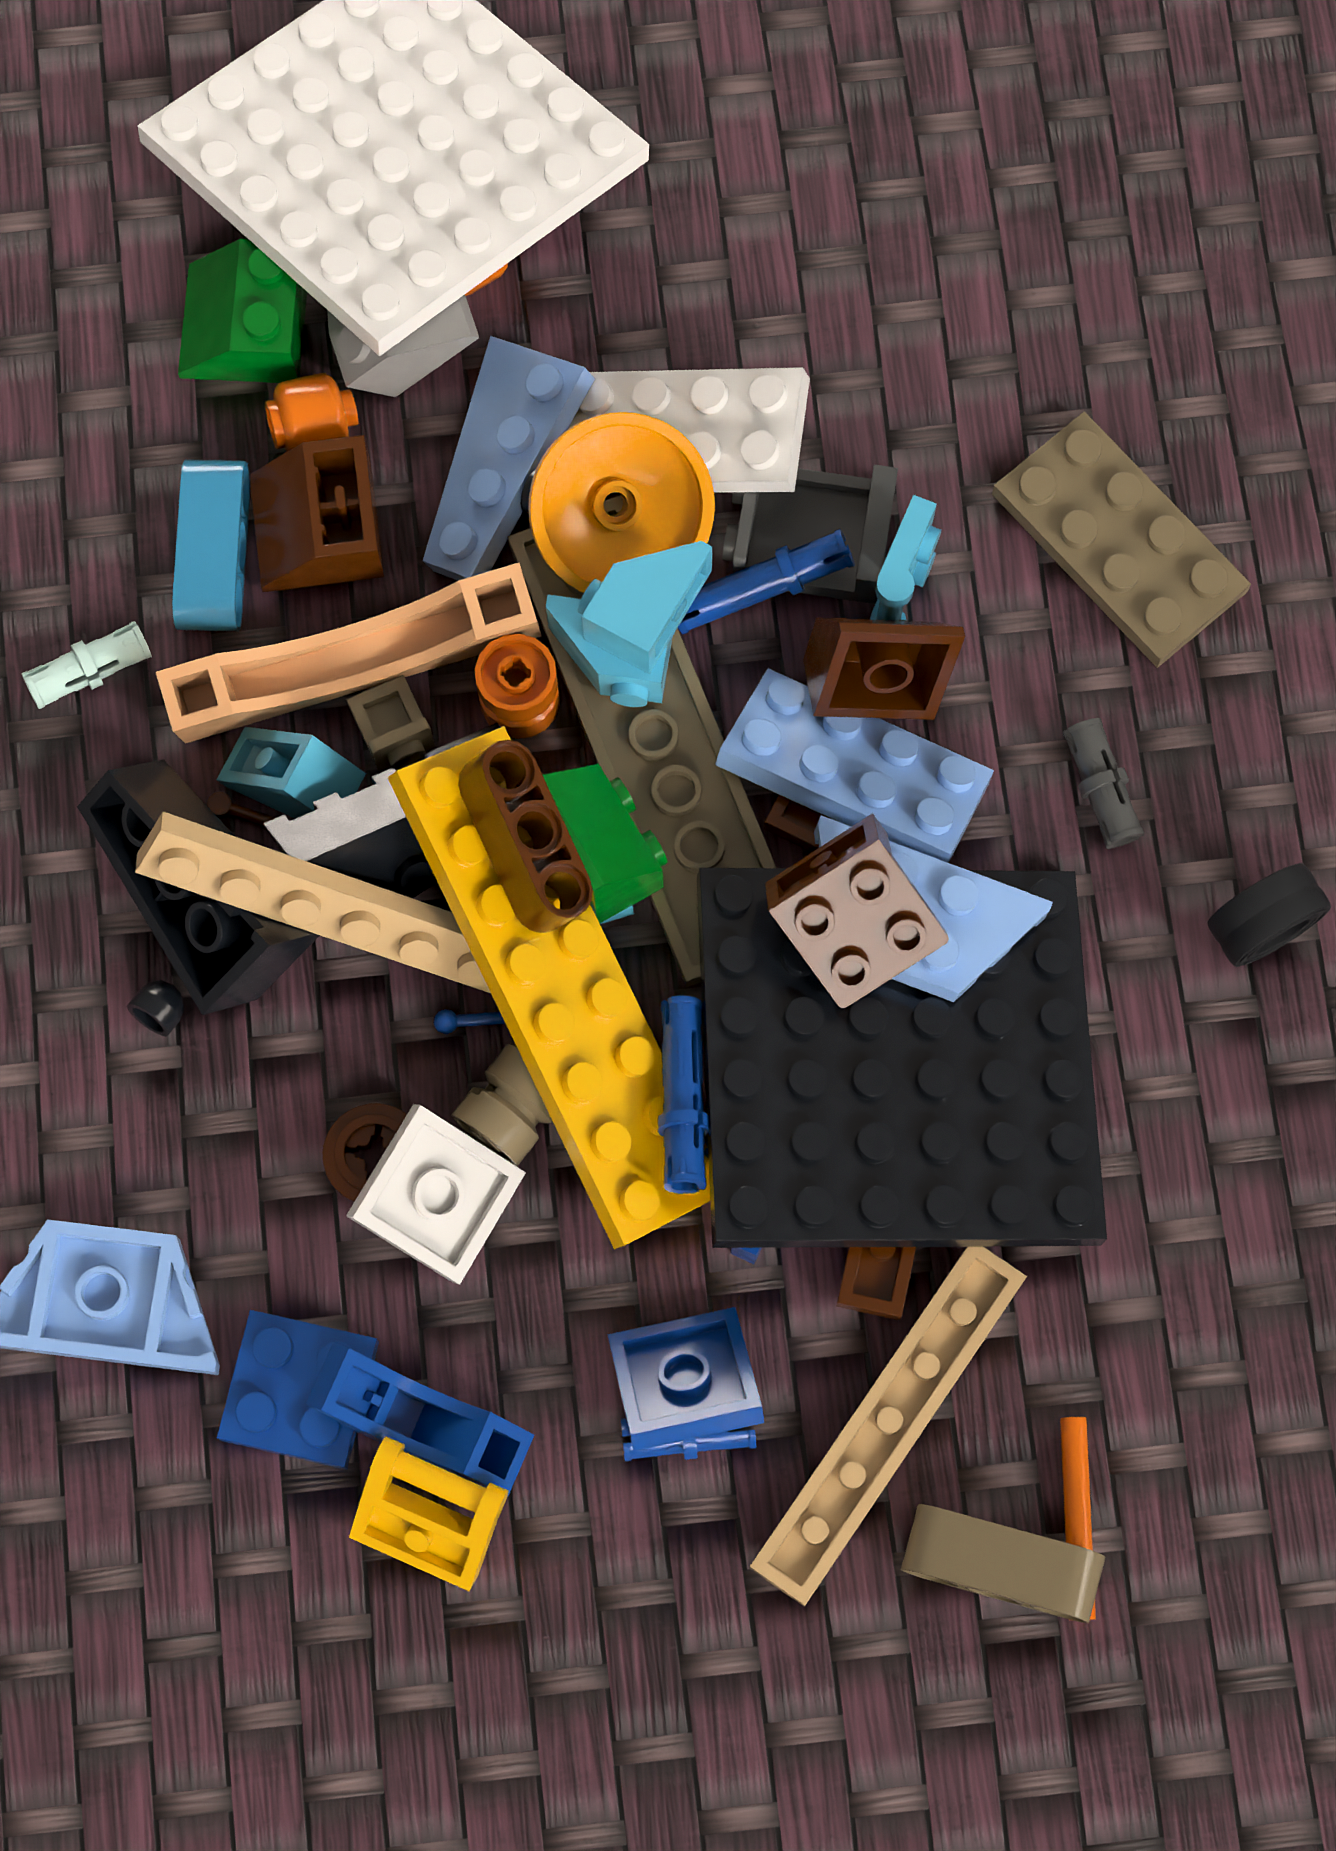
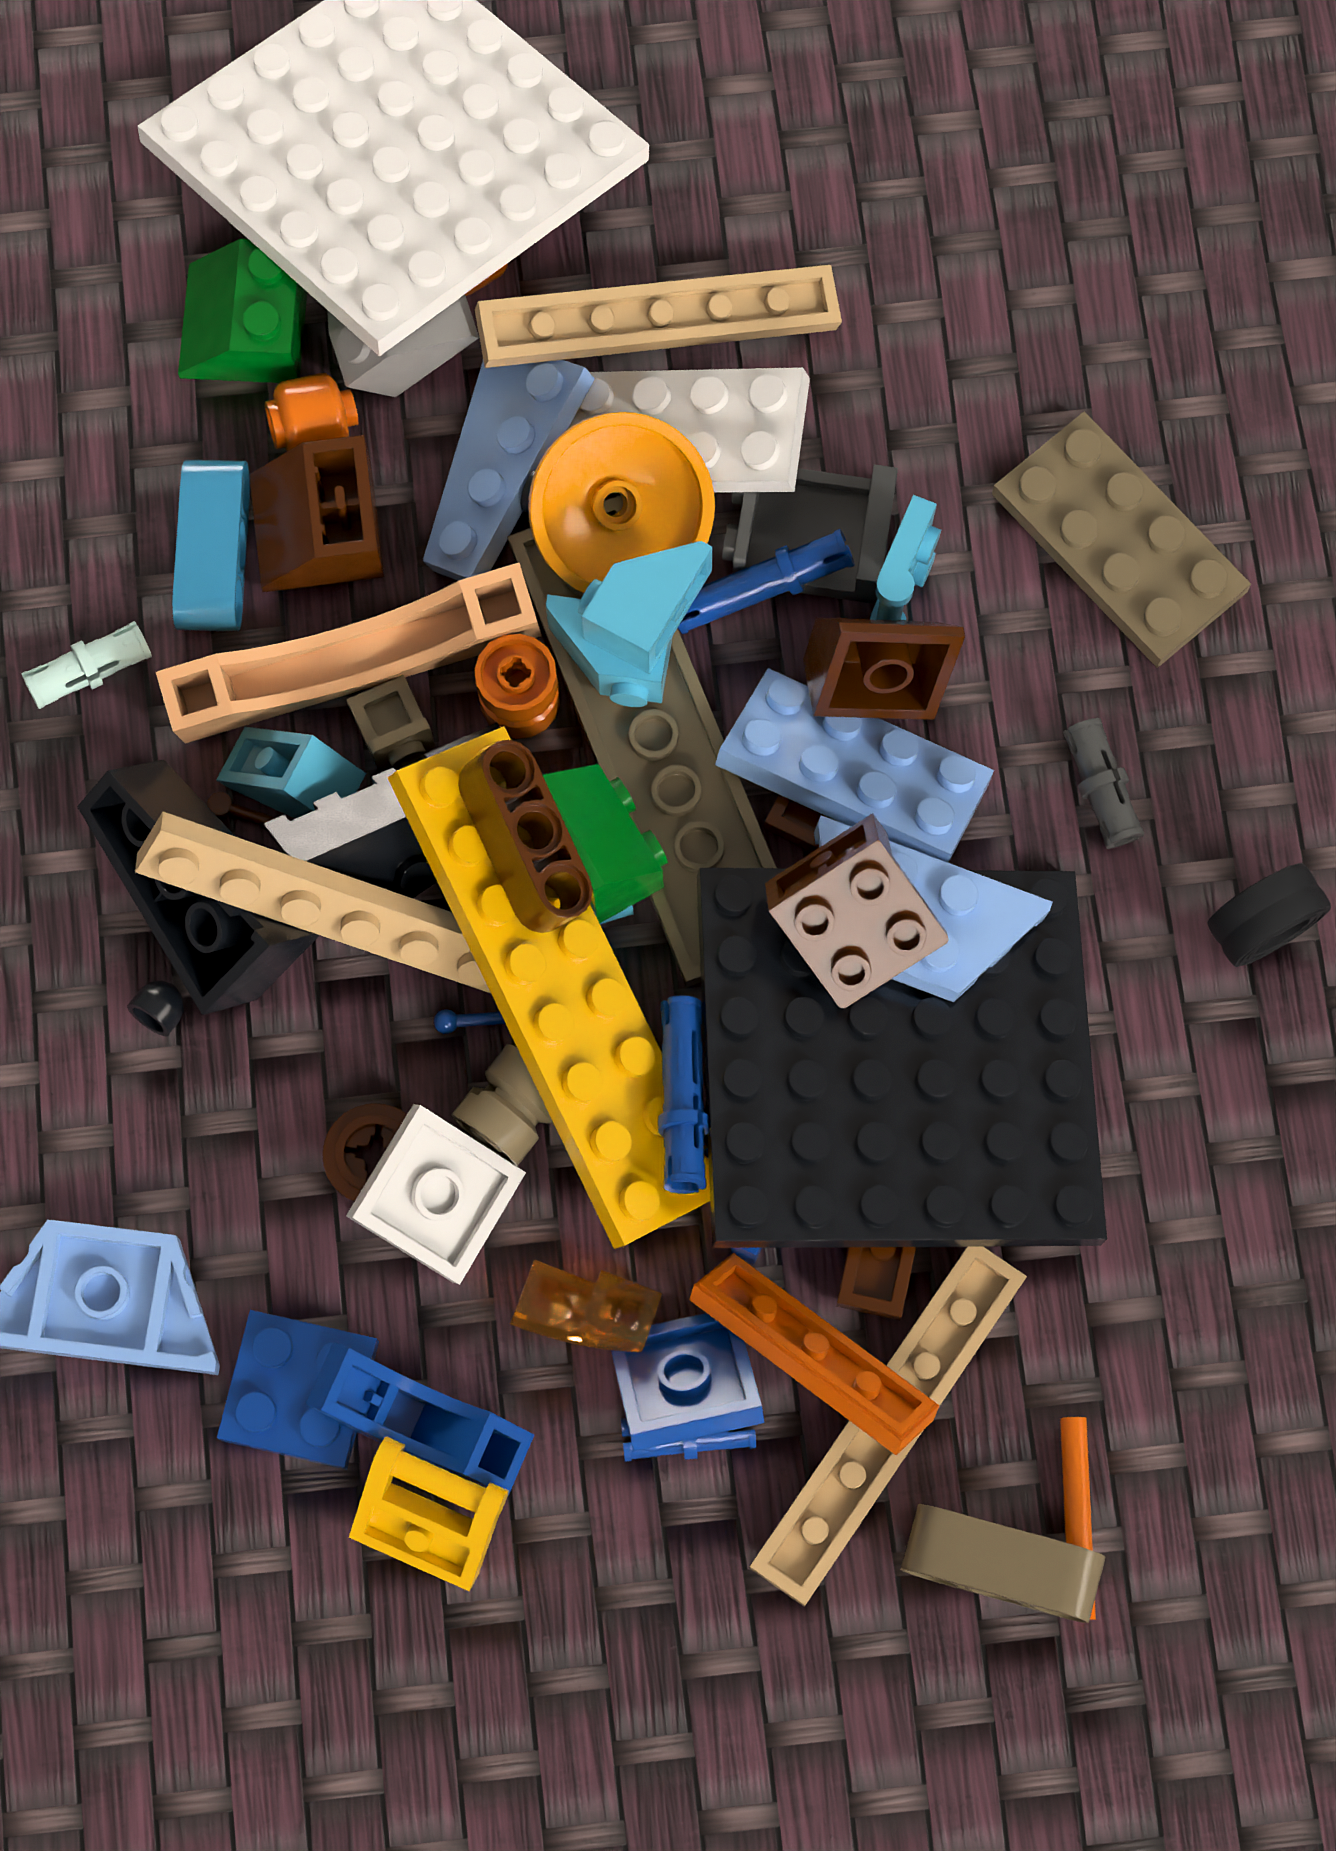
none -> tan plate [475,265,842,368]
none -> clear orange slope [510,1259,662,1352]
none -> orange tile [689,1253,940,1455]

